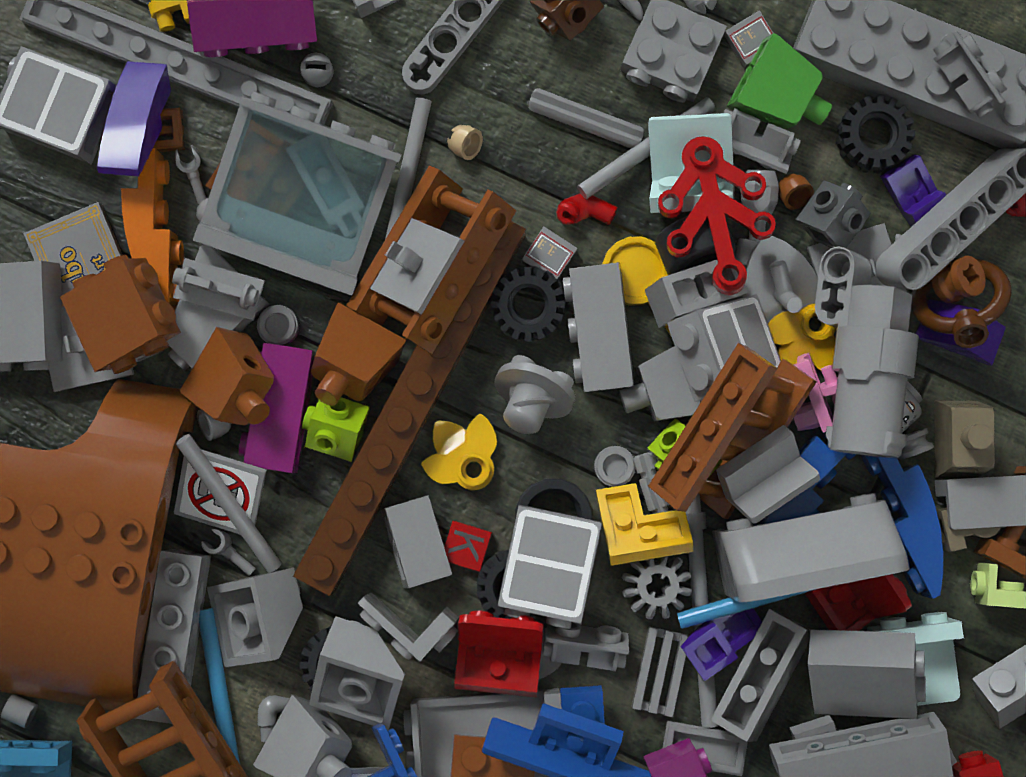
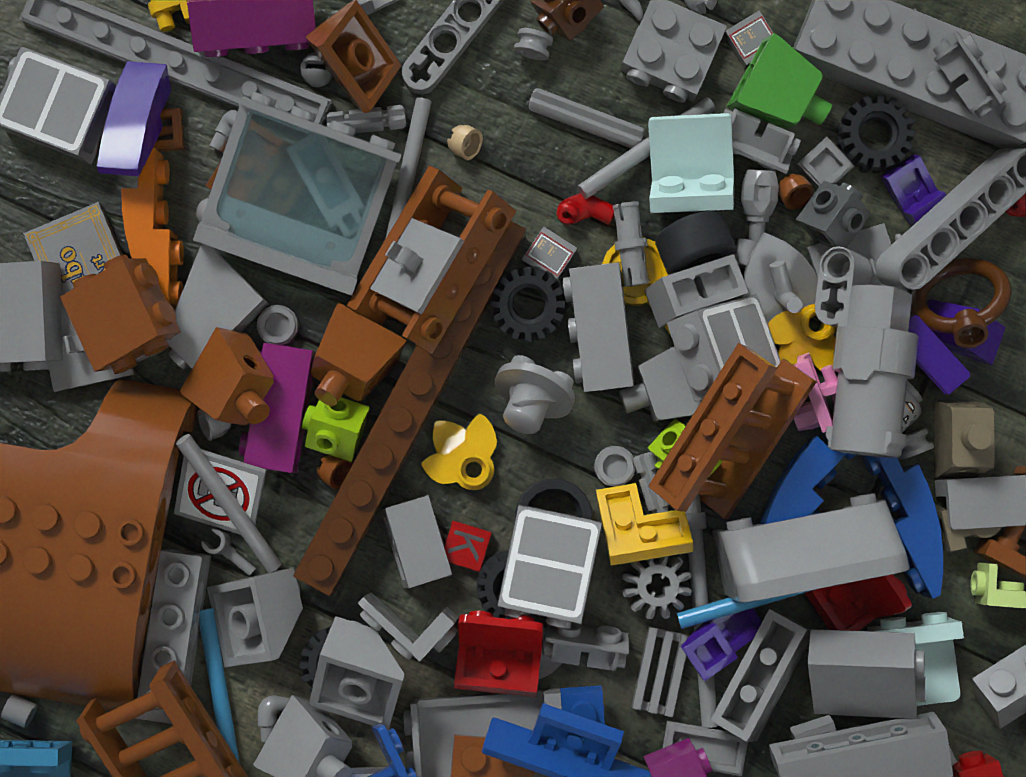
light grey hinge [172,258,265,321] -> none
light grey hand [175,145,206,204] -> none
red plant [658,136,776,295] -> none
light grey panel [716,425,820,523] -> none
dark orange wheel [932,256,986,303] -> none
none -> light grey animal [209,110,238,153]
none -> dark orange slope [305,0,402,113]
none -> dark orange hinge [317,454,353,489]
none -> light grey axle [326,105,406,133]
none -> light grey bush [514,28,553,60]
none -> light grey pin [612,202,650,287]
none -> light grey tile [795,137,854,189]
none -> dark purple slope [908,315,970,395]

